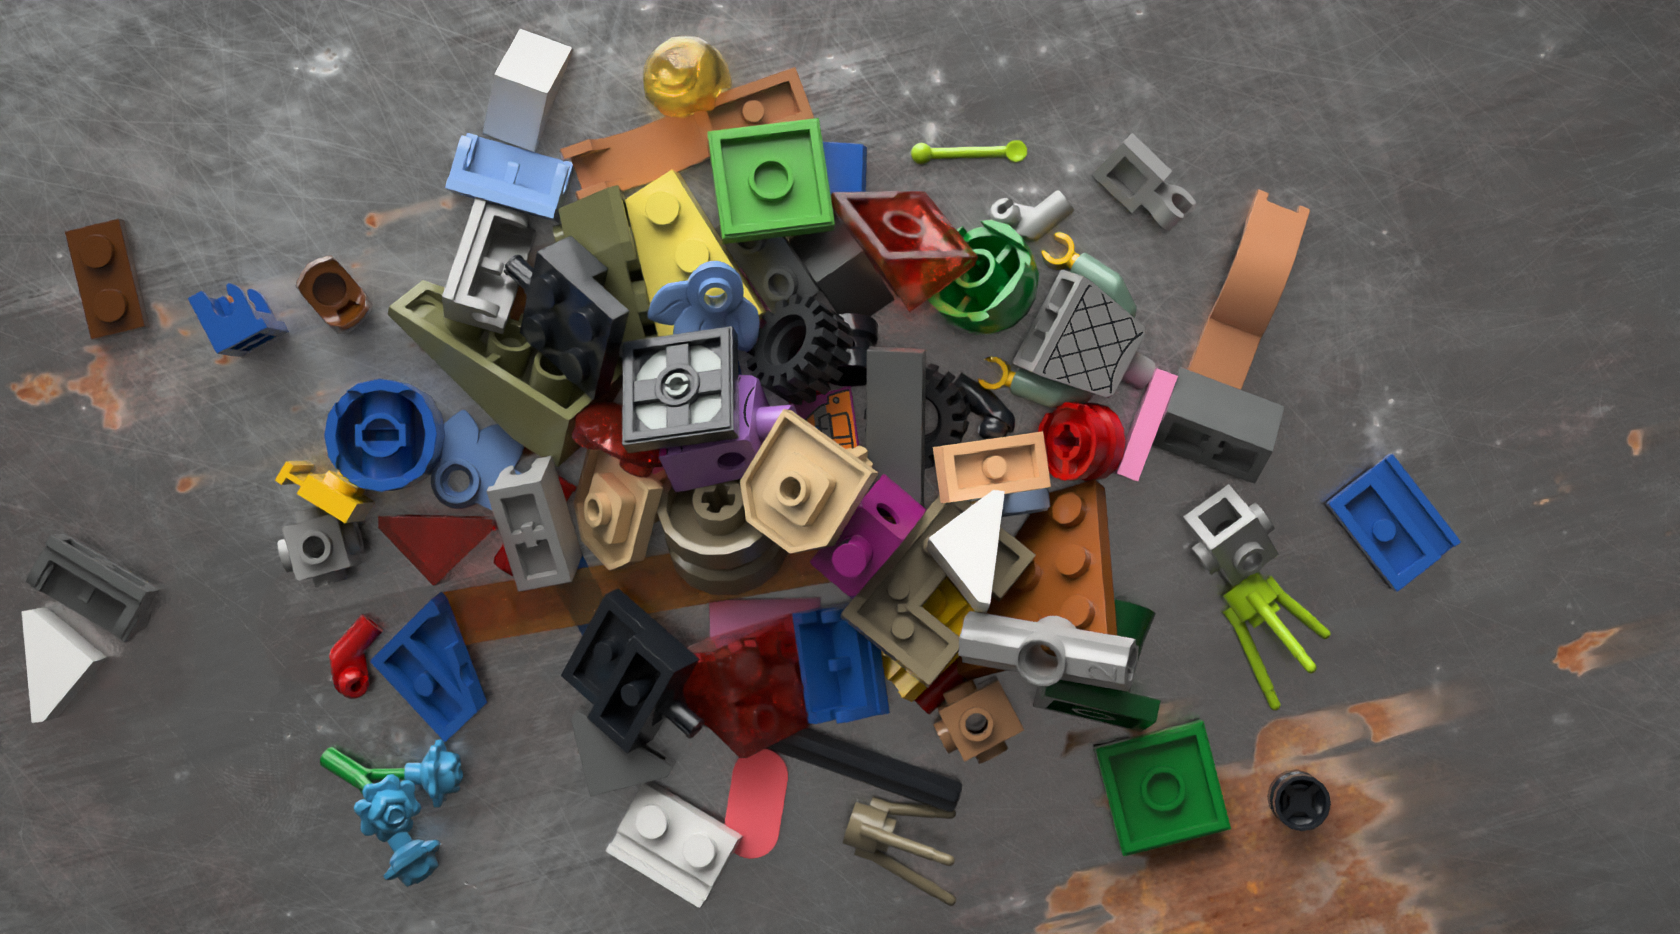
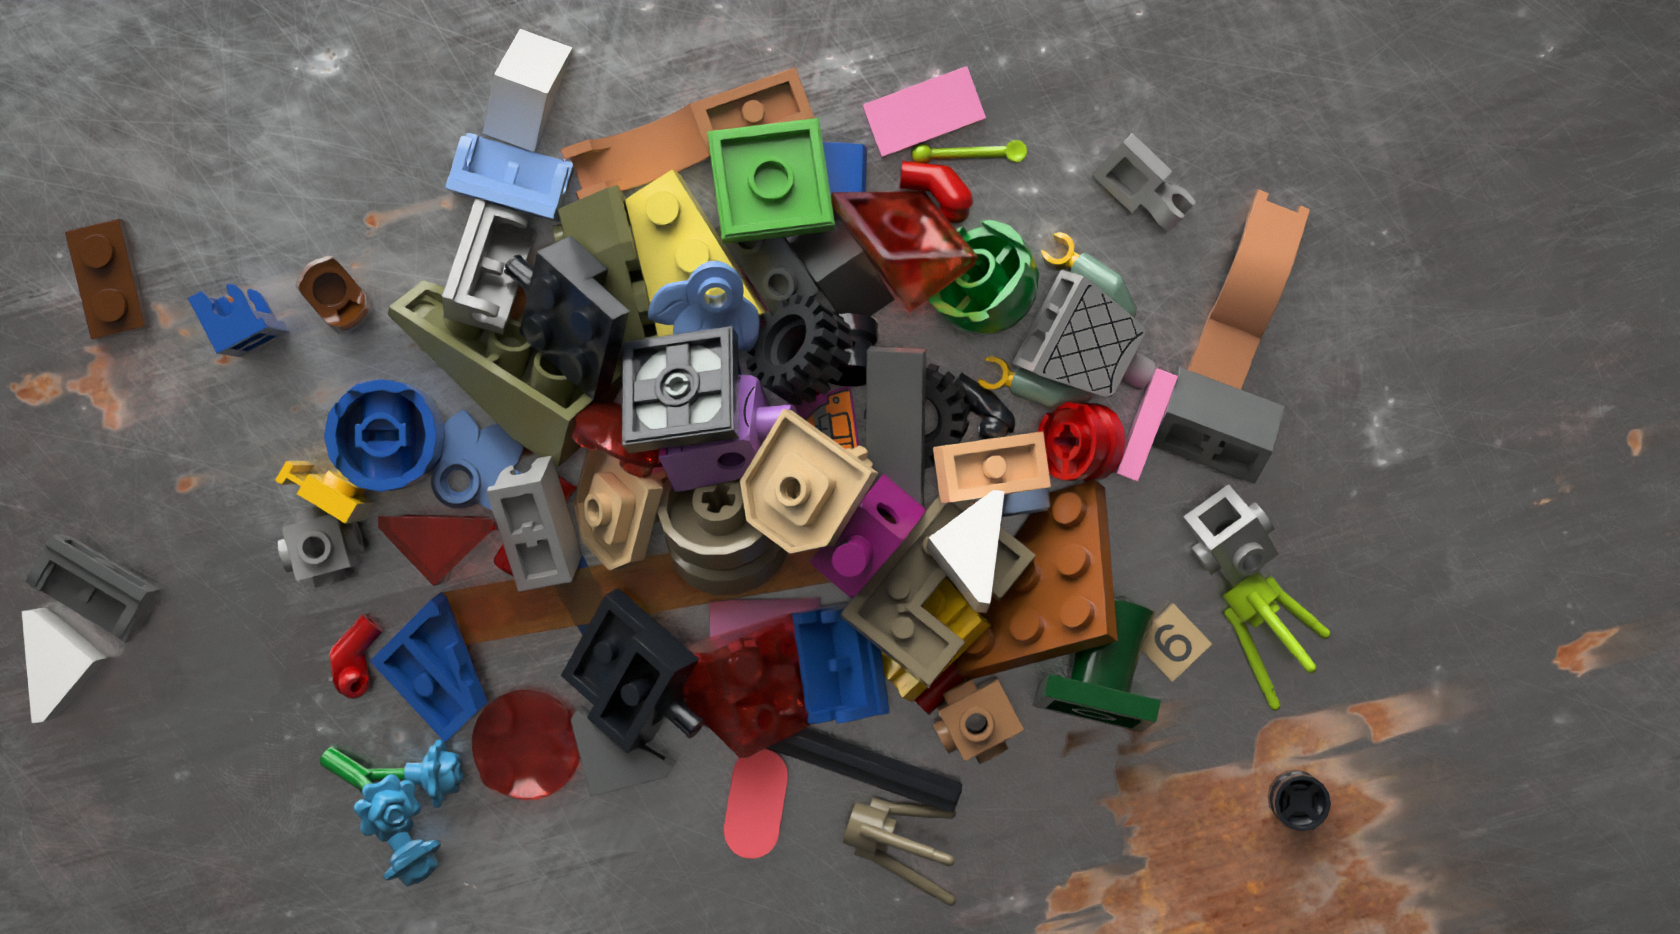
white plate [606,781,743,908] -> none
clear yellow hair [642,35,732,118] -> none
light grey piece [958,611,1139,691] -> none
light grey arm [990,190,1074,242] -> none
green plate [1094,719,1231,857] -> none
blue plate [1325,454,1461,592] -> none
none -> clear red dish [472,689,580,800]
none -> bright pink tile [863,66,986,159]
none -> red arm [899,161,973,224]
none -> tan tile [1142,603,1212,682]

